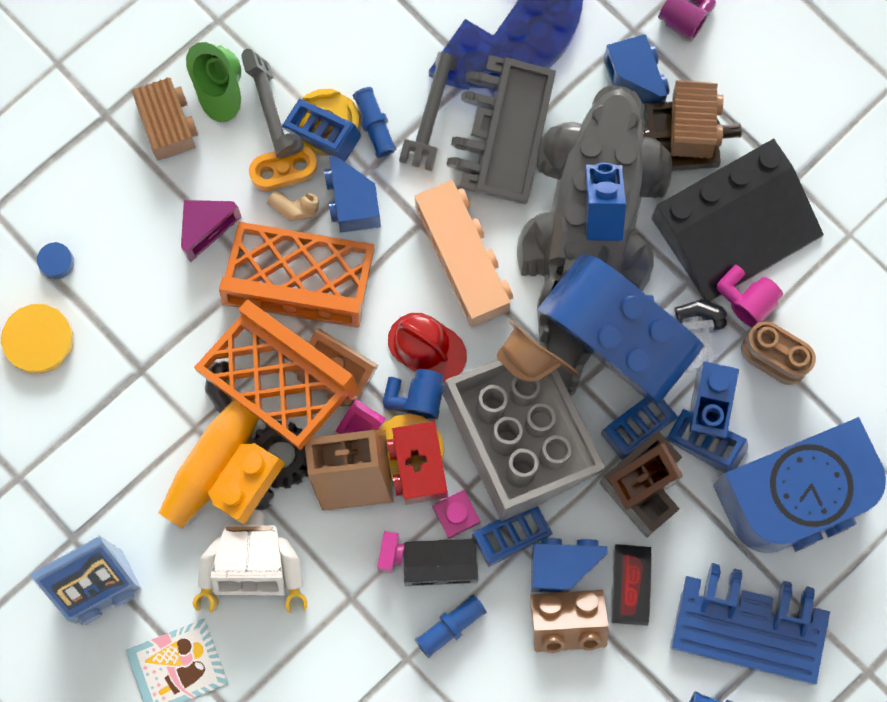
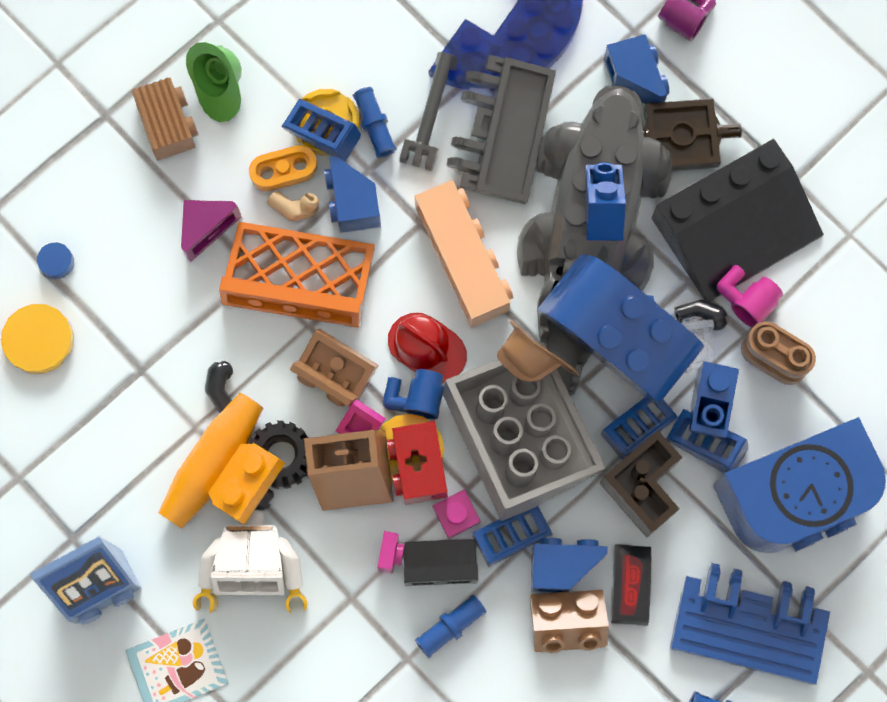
orange fence [194,299,360,450] -> none
dark grey hinge [241,49,304,158] -> none
reddish brown slope [608,443,683,510] -> none
medium nougat brick [671,80,724,159] -> none

